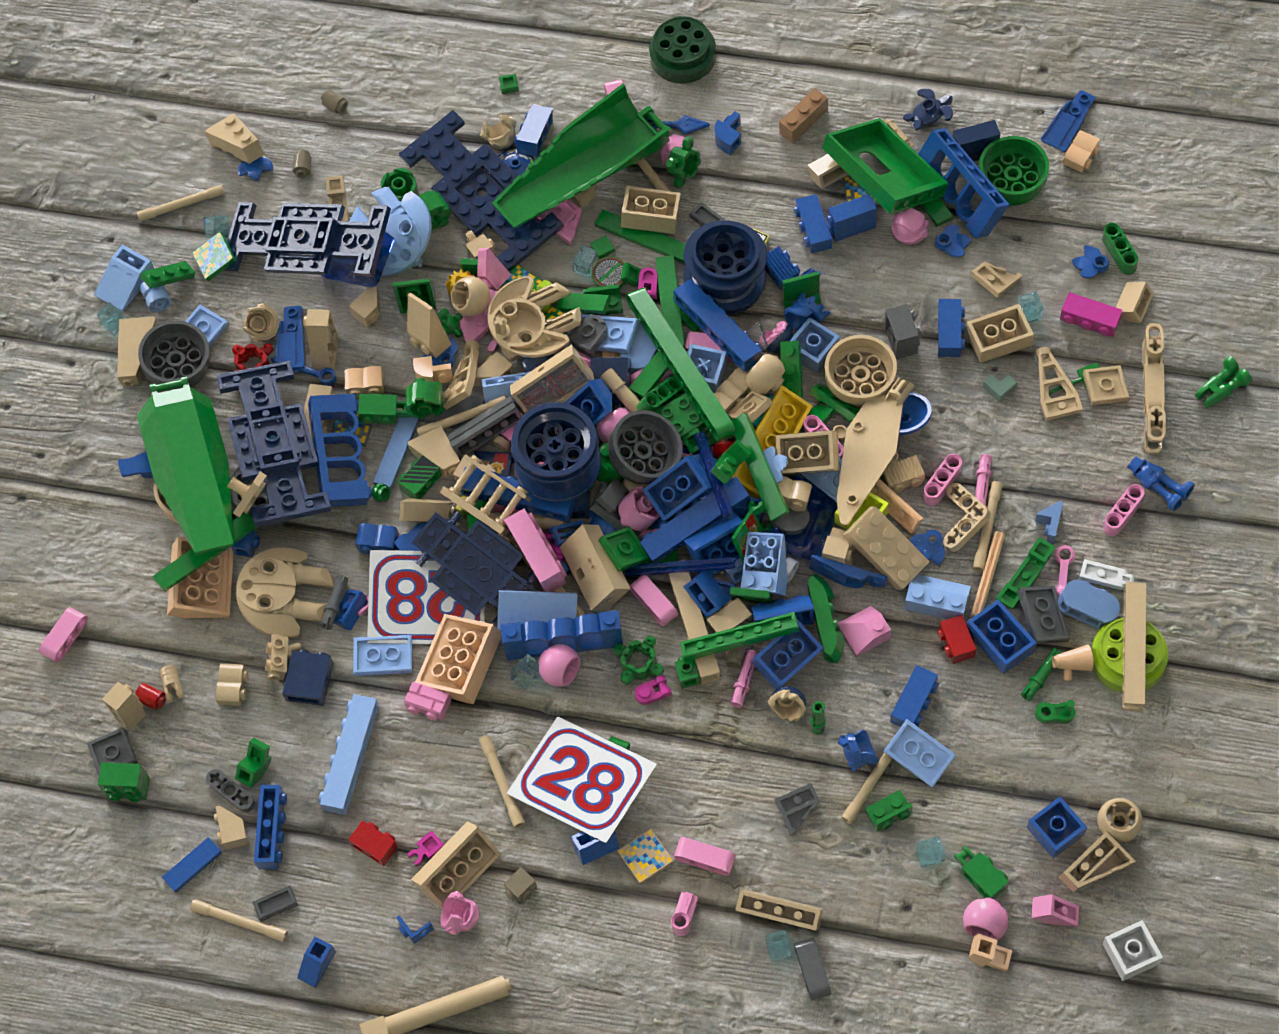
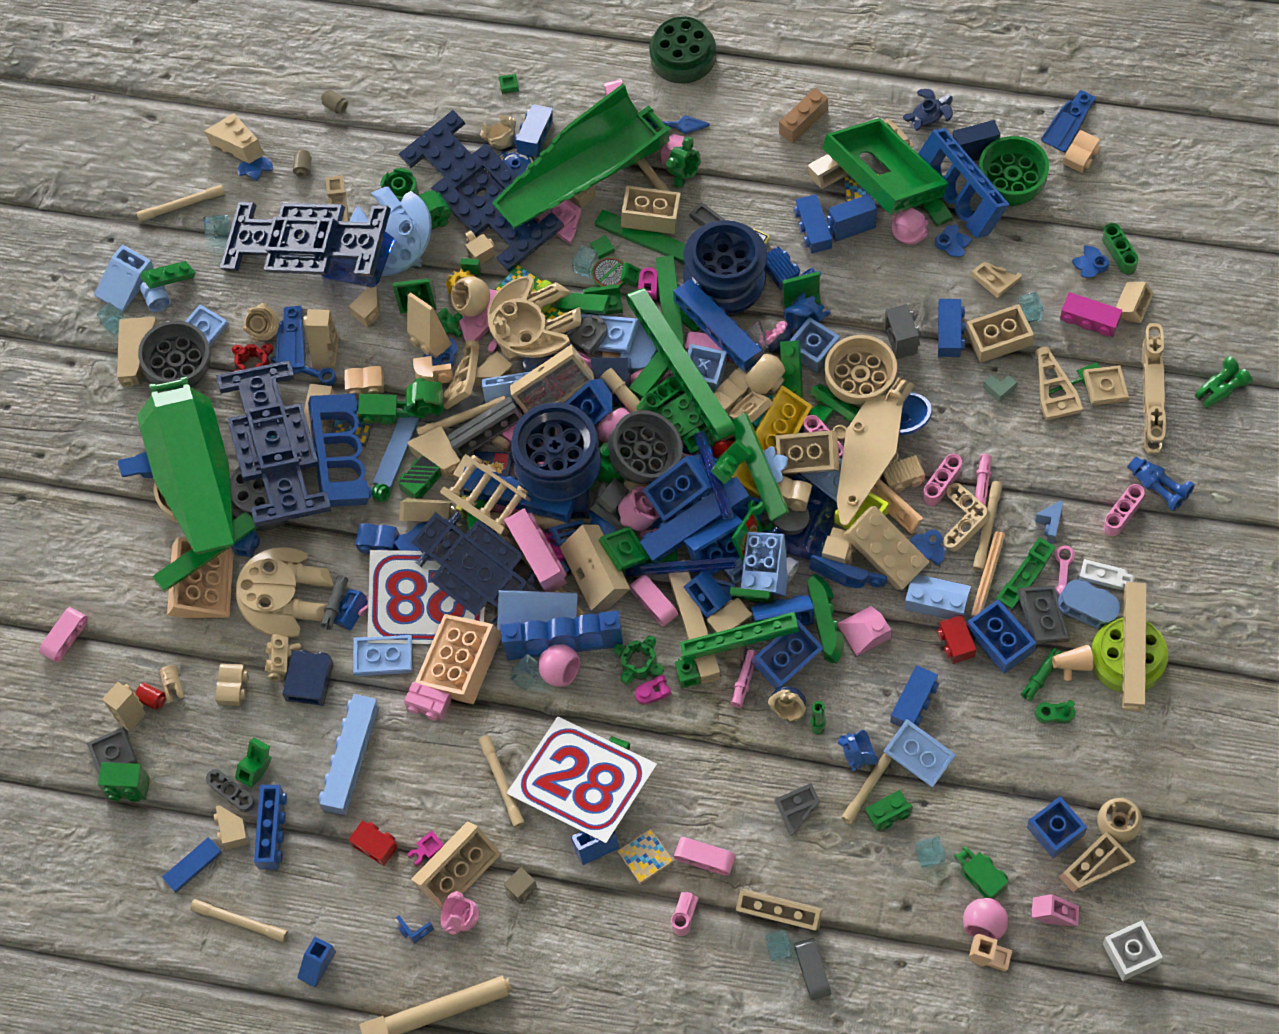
tile [192,232,236,281] -> none
tan plate [227,472,267,517] -> none
dark grey tile [253,886,298,922] -> none
bright pink slope [477,248,511,290] -> none
blue brick [714,111,741,156] -> none

